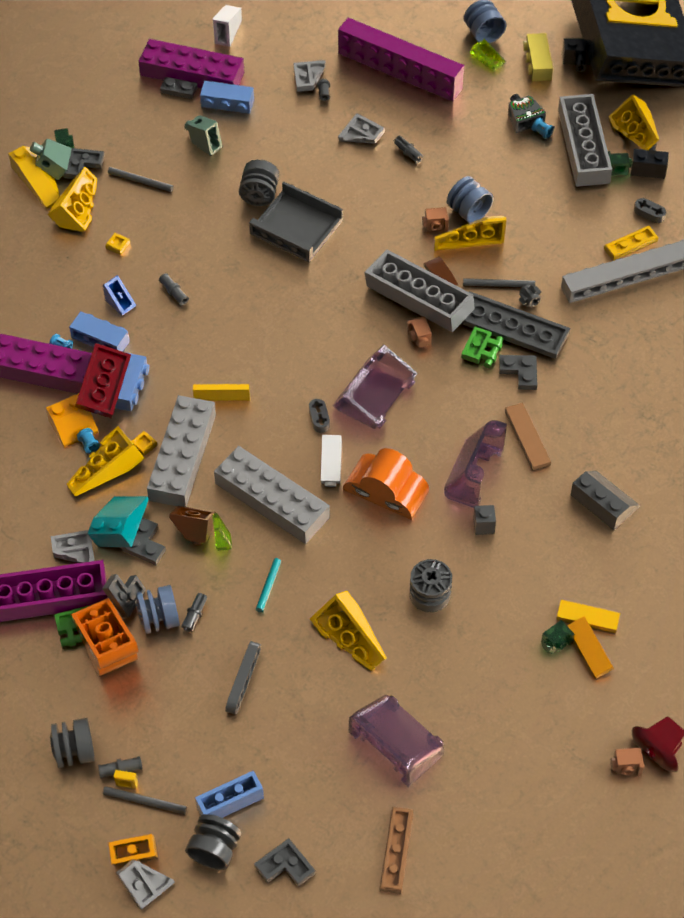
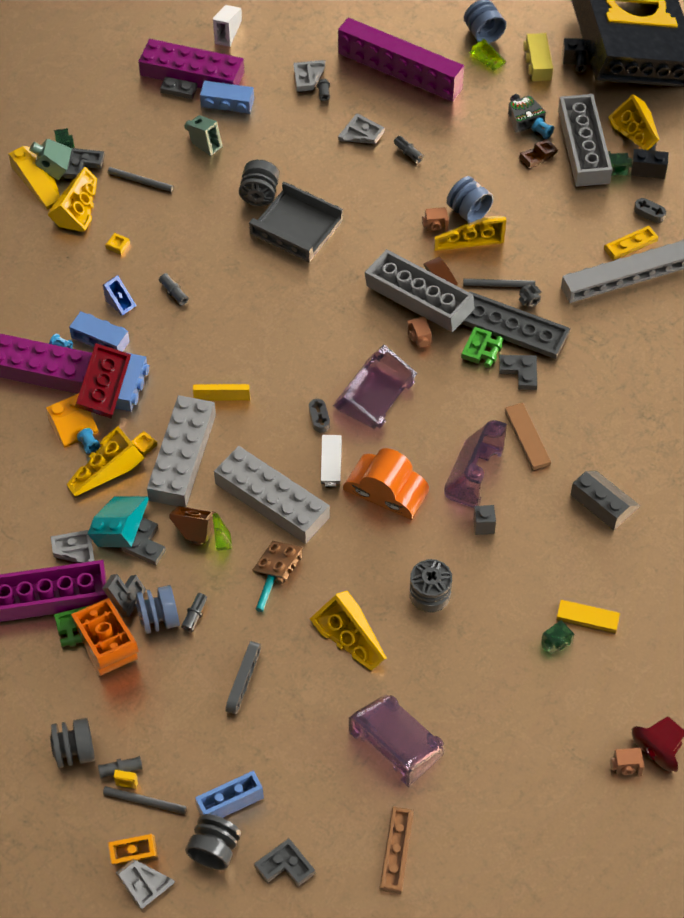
light orange tile [567,616,614,679] -> none
none -> medium nougat hinge [252,541,303,584]
none -> reddish brown slope [519,139,558,168]

